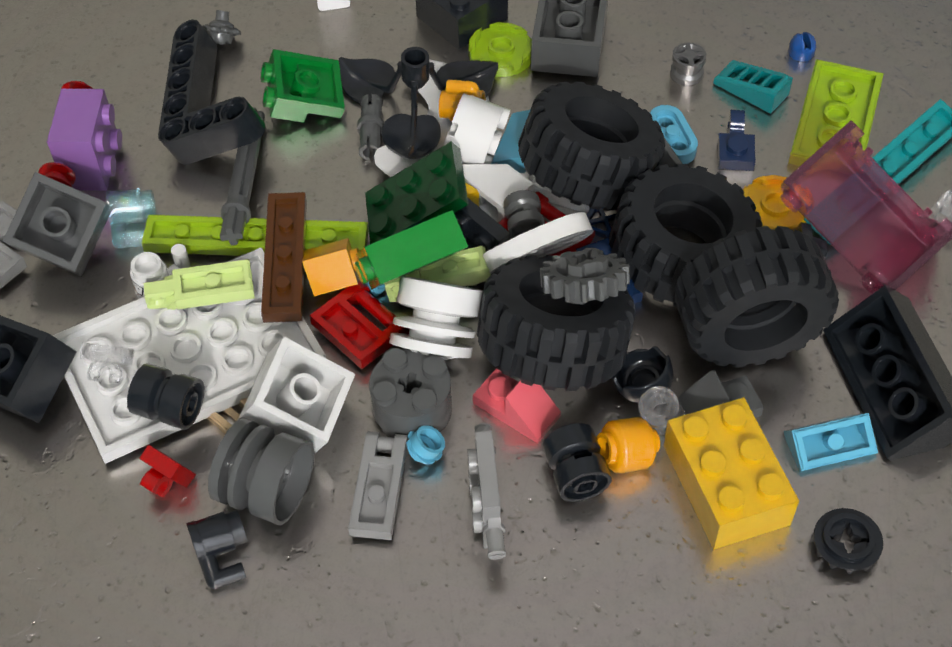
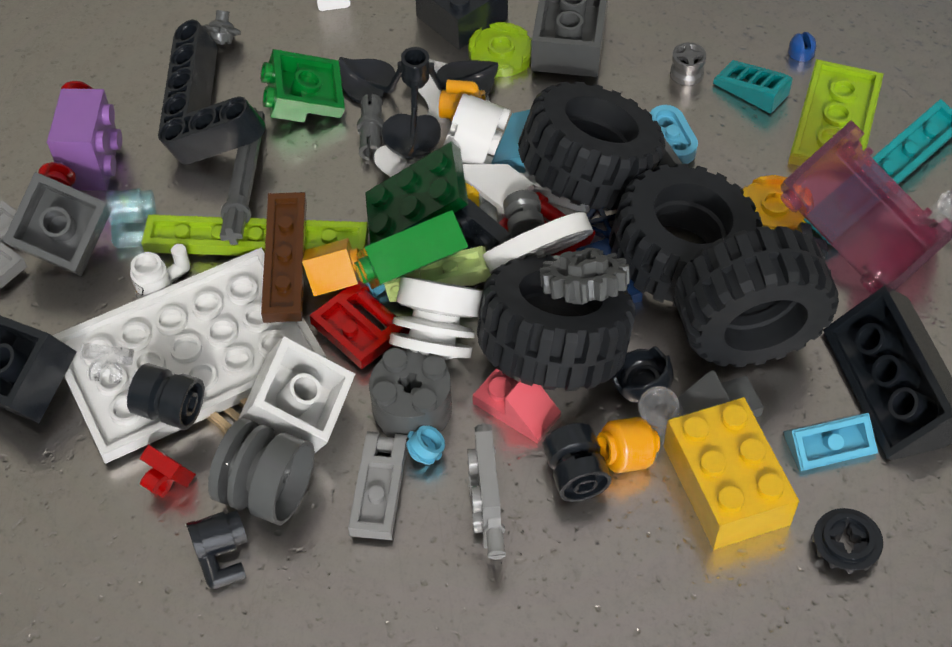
yellowish green hinge [143,259,255,310] -> none
dark blue plate [717,110,756,171] -> none

